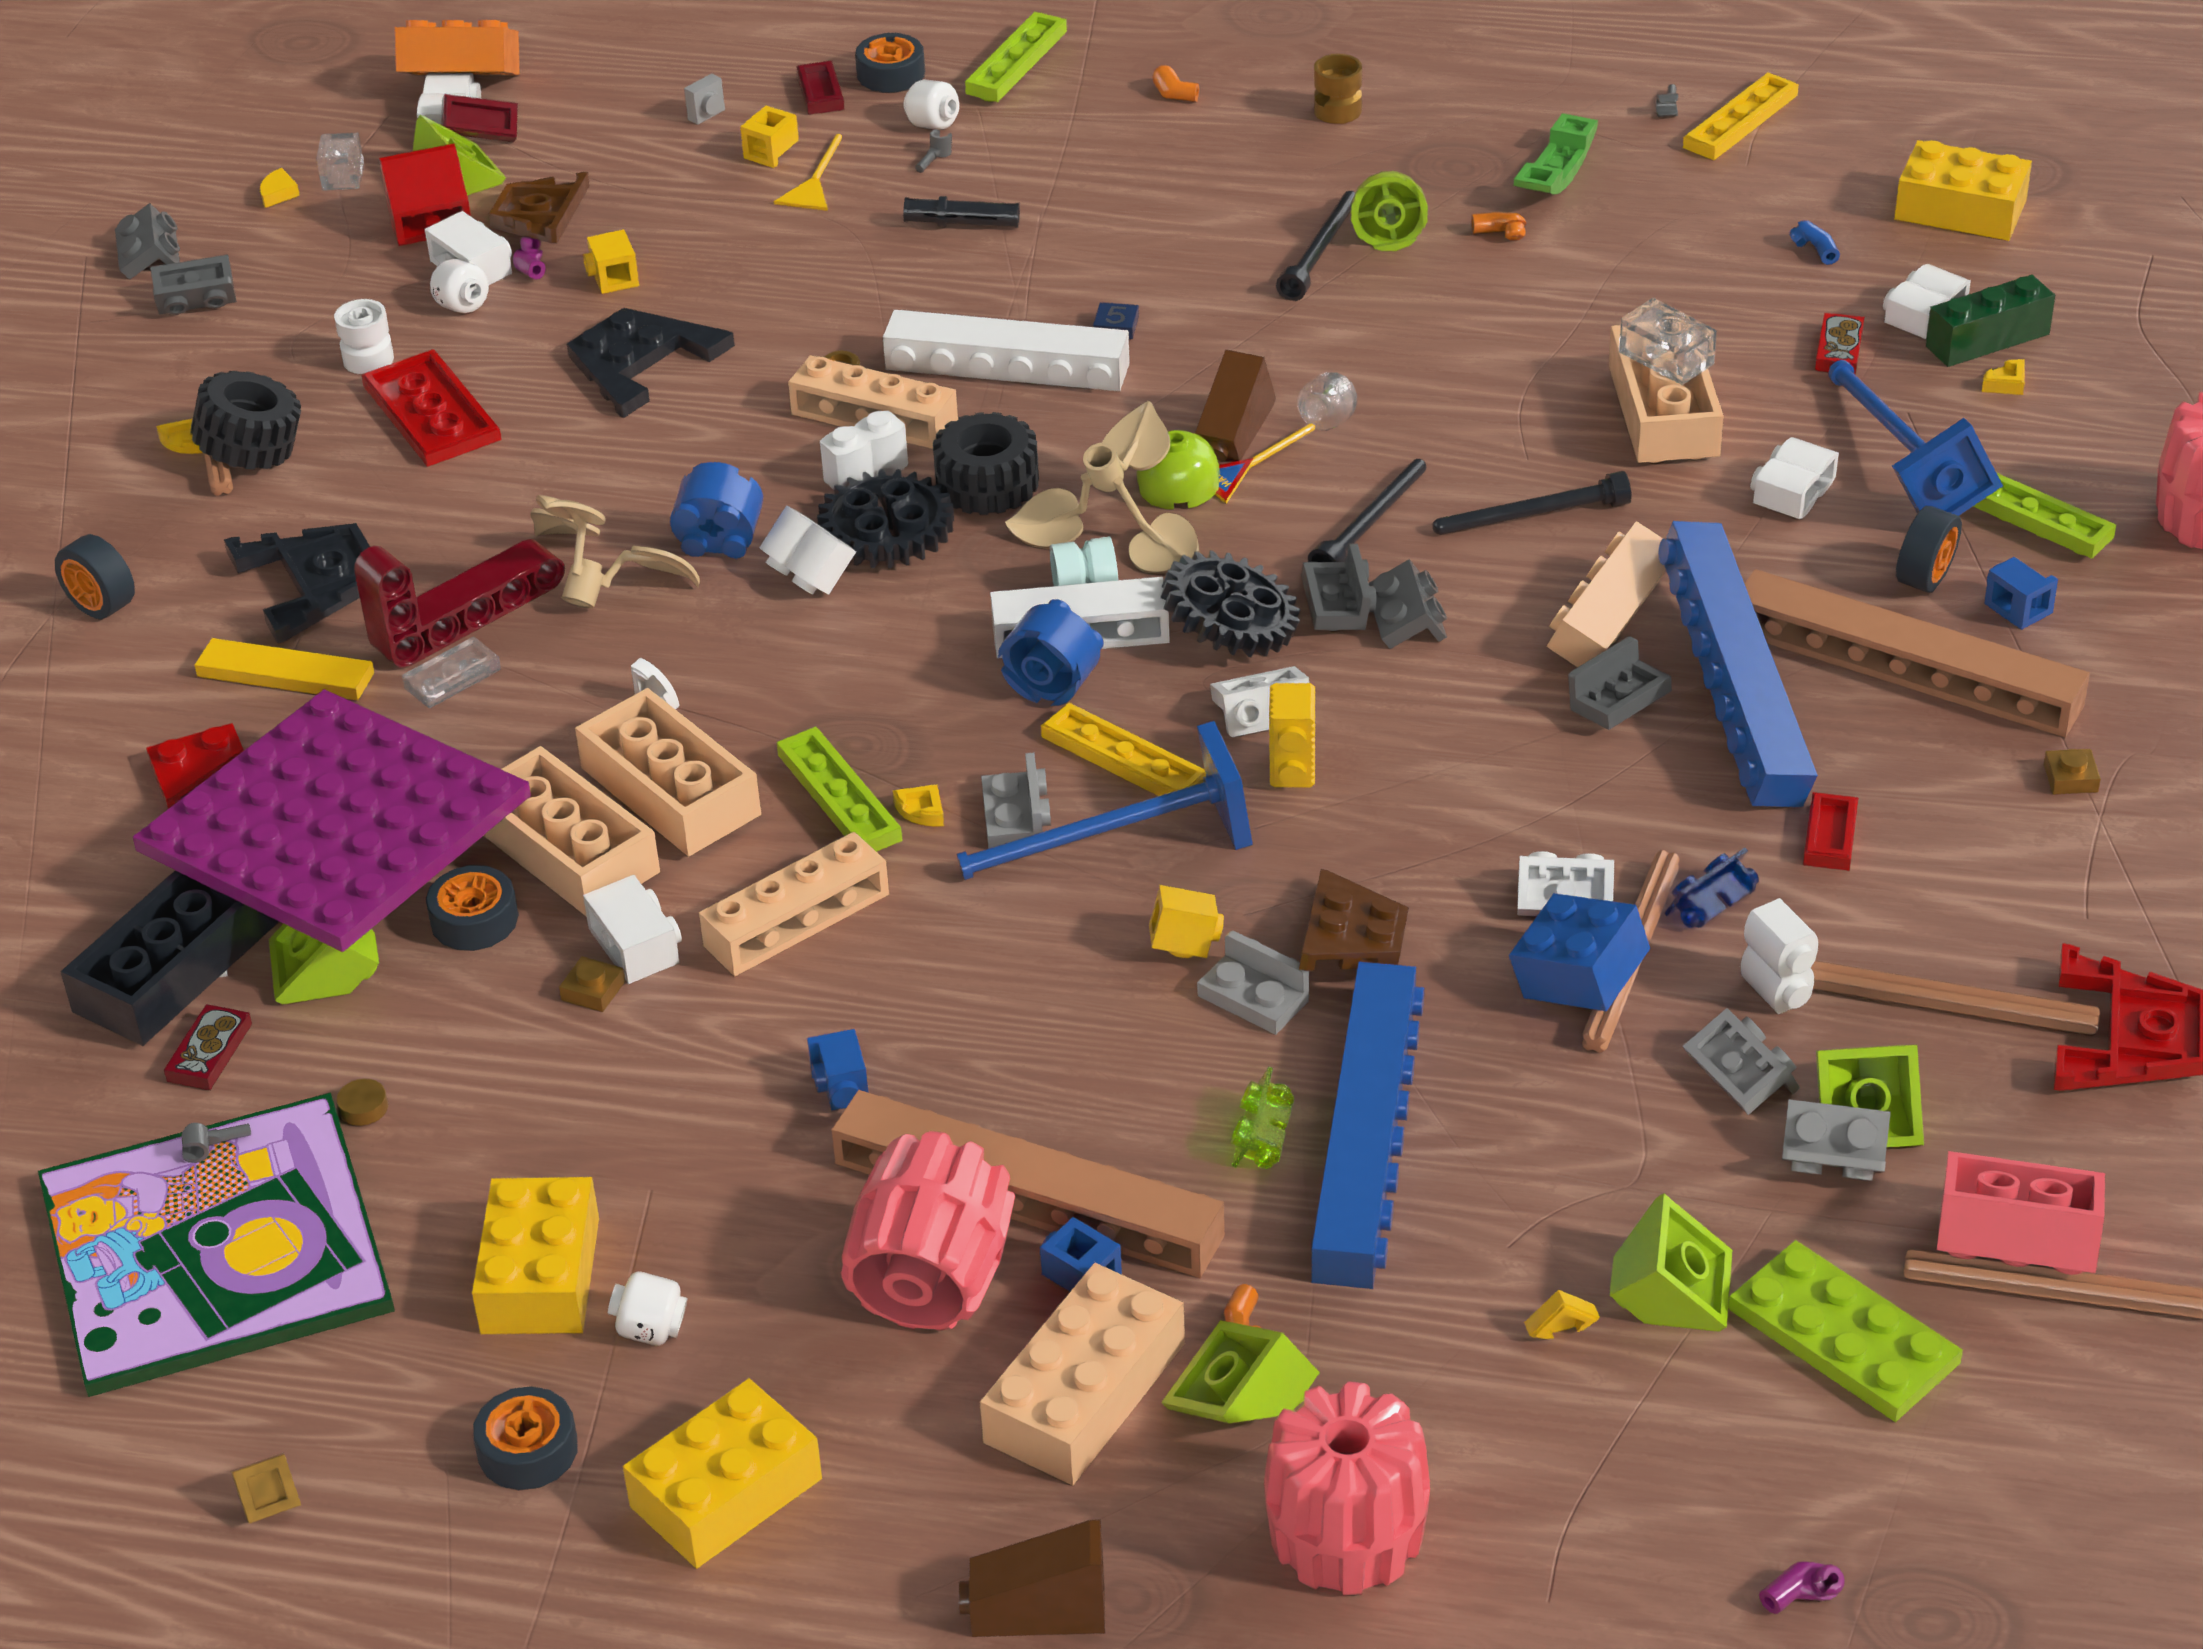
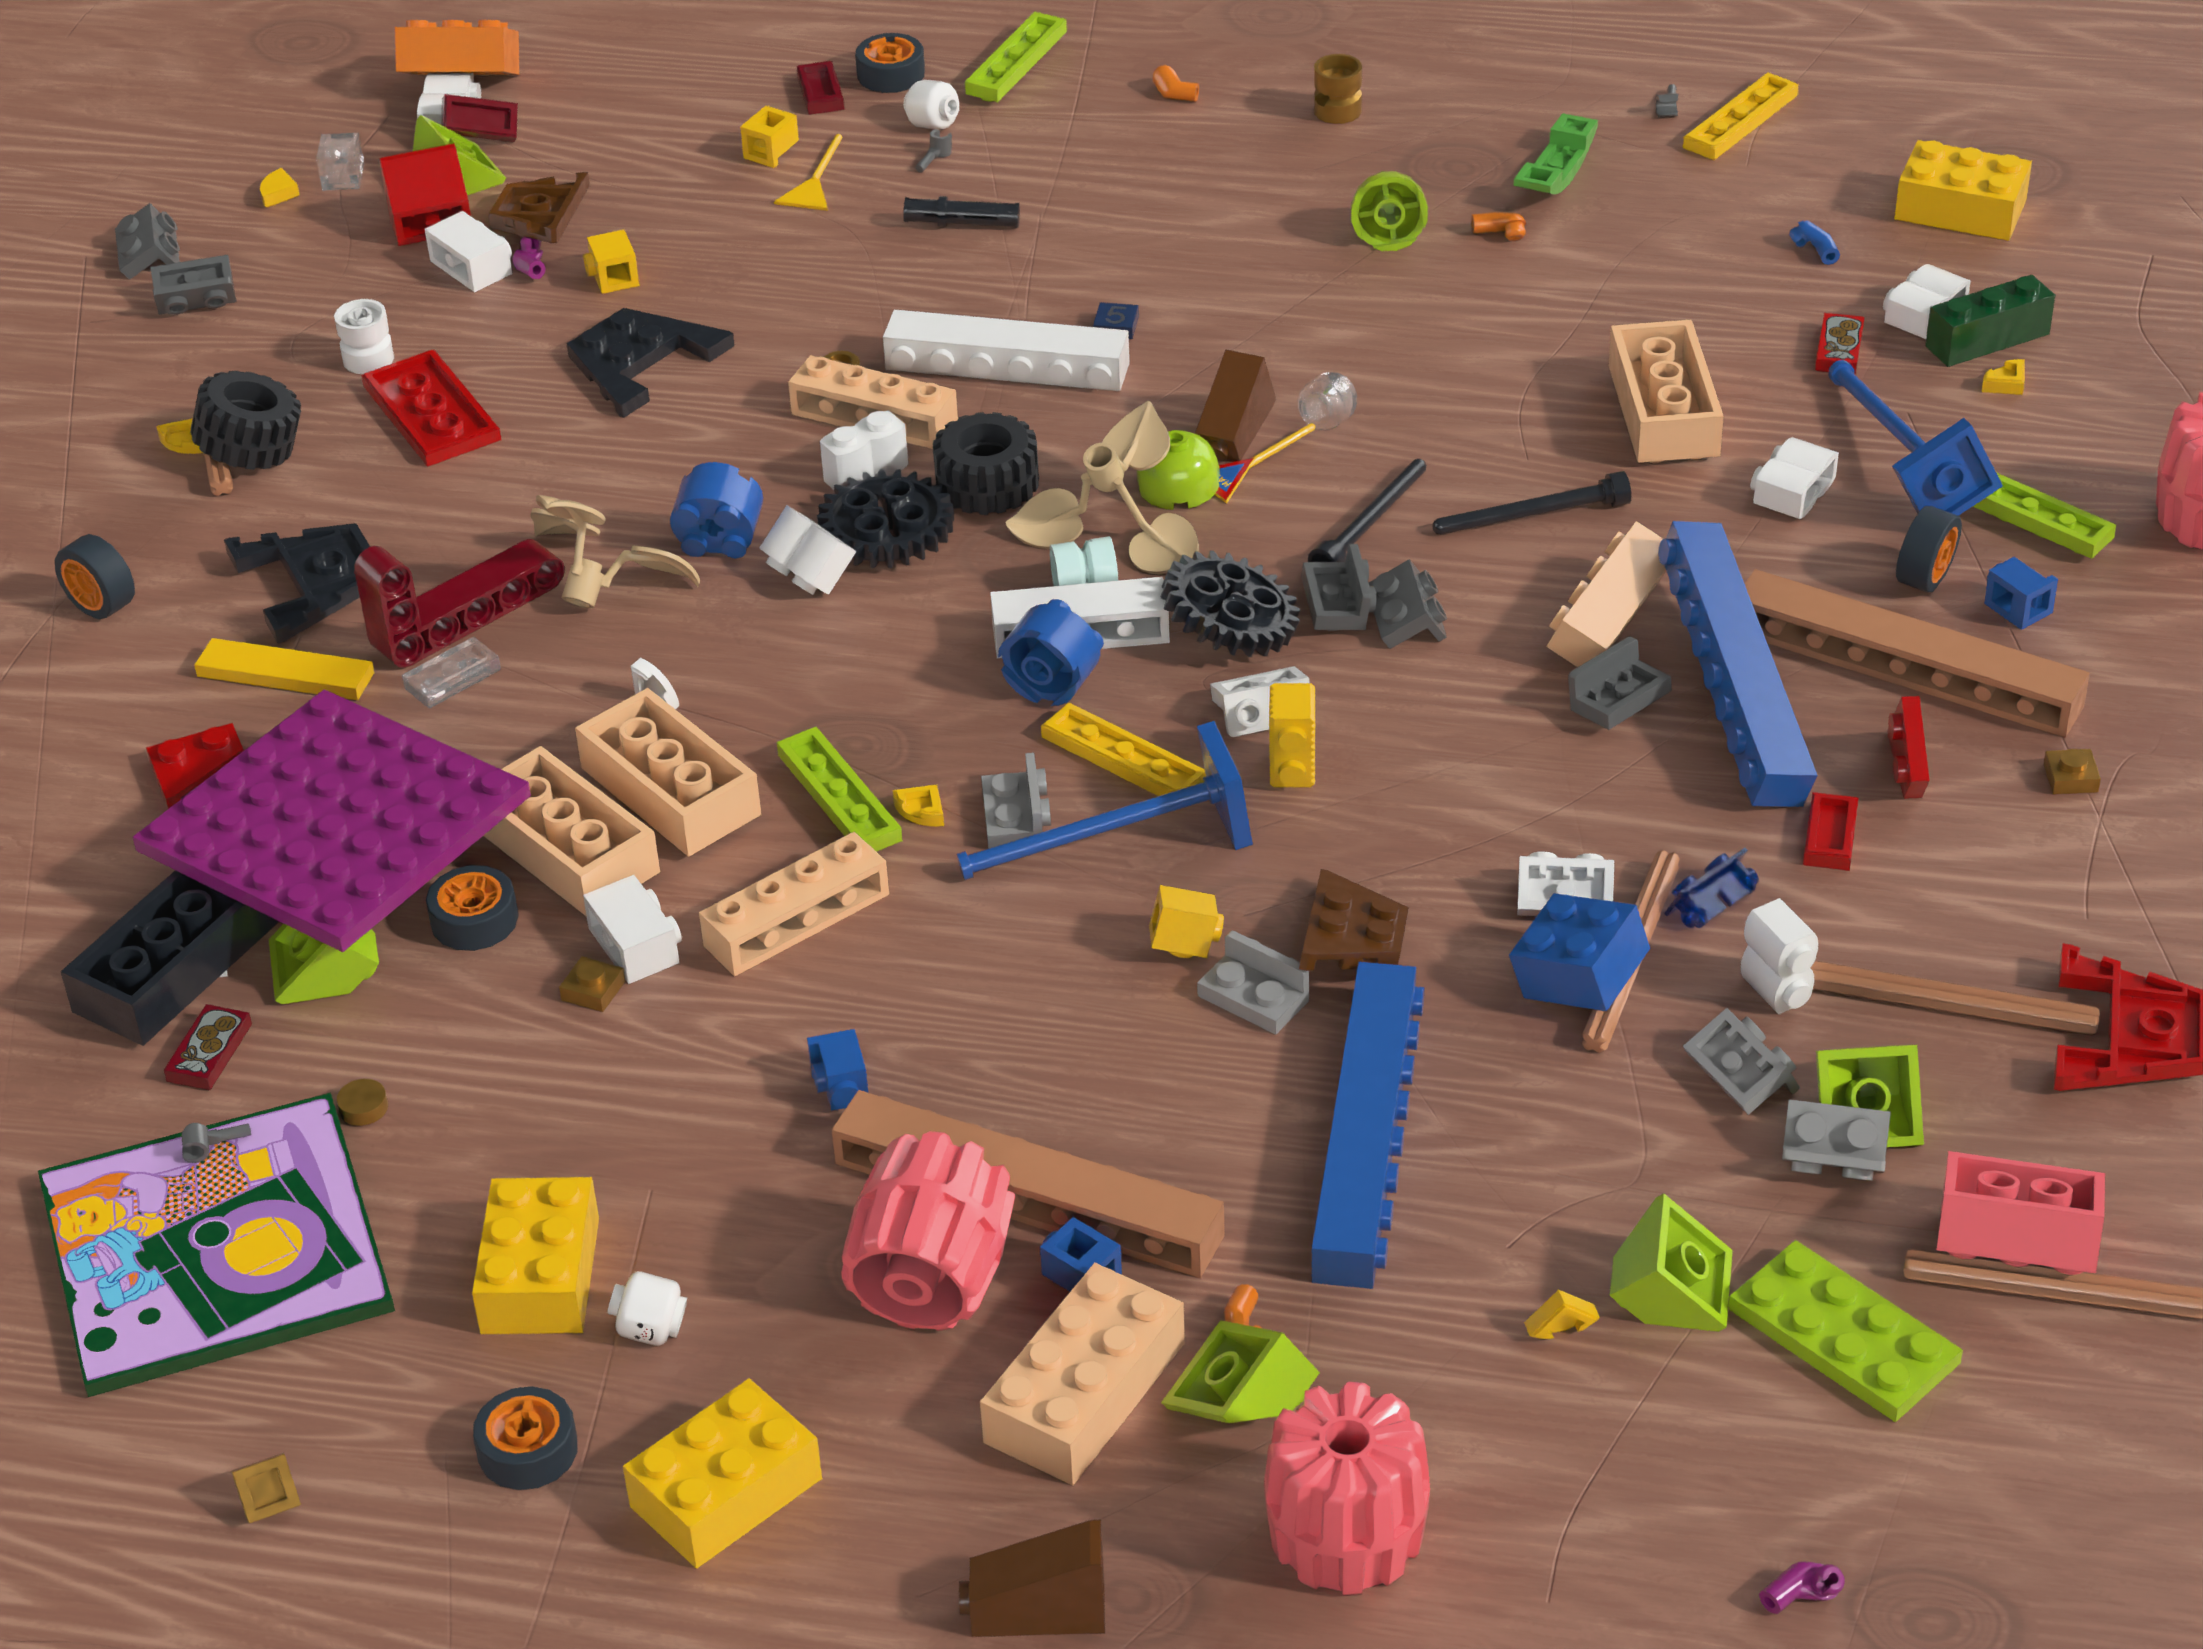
white head [430,259,489,314] -> none
light grey plate [684,73,725,125] -> none
clear neon green hinge [1230,1067,1294,1169] -> none
black piece [1276,190,1355,301] -> none
clear brick [1619,298,1717,385] -> none
none -> red wing [1887,696,1930,799]

